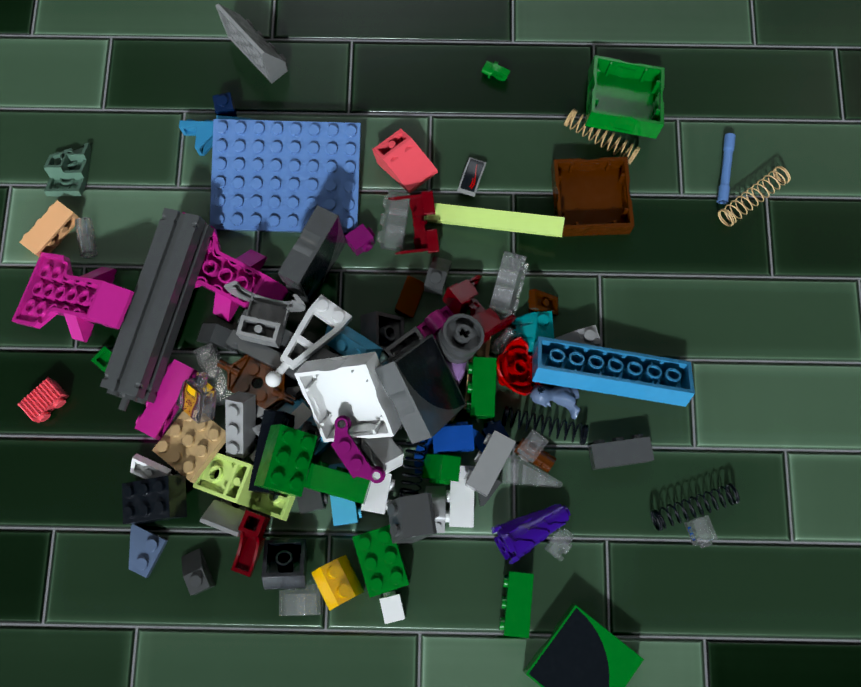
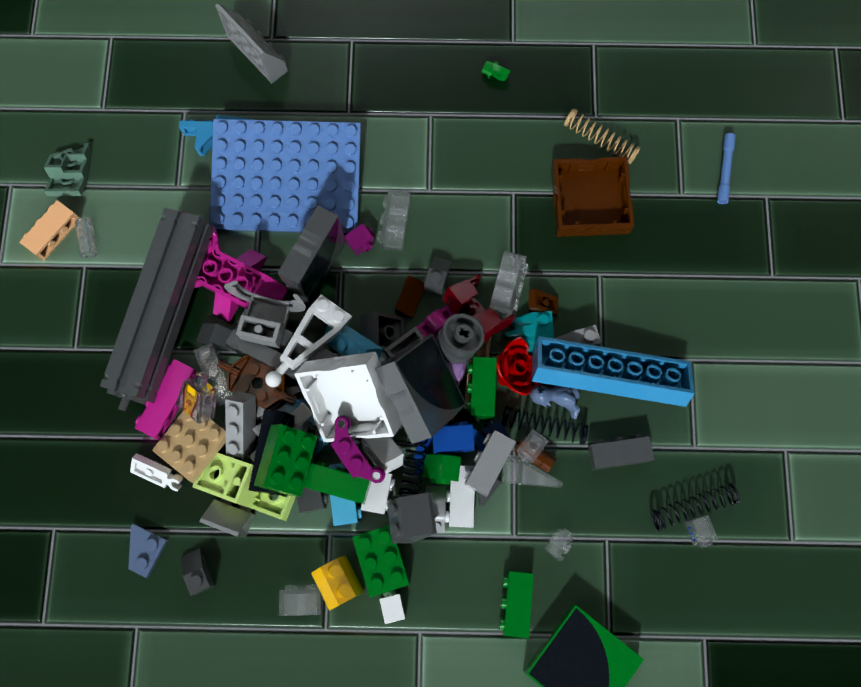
dark pink piece [12,252,134,343] -> none
coral brick [18,377,69,423] -> none
green plate [91,346,112,372] -> none
black brick [122,475,187,524] -> none
dark blue brick [212,92,238,117] -> none
dark red arch [231,510,270,577] -> none
black brick [261,539,308,590] -> none
coral slope [372,129,438,193] -> none
dark red piece [388,190,439,255] -> none
yellowish green tile [424,203,565,237] -> none
slope [457,157,487,197] -> none
clear cone [491,327,517,355] -> none
dark purple cone [491,504,571,564] -> none
green tile [585,55,665,139] -> none
tan piece [718,166,791,227] -> none

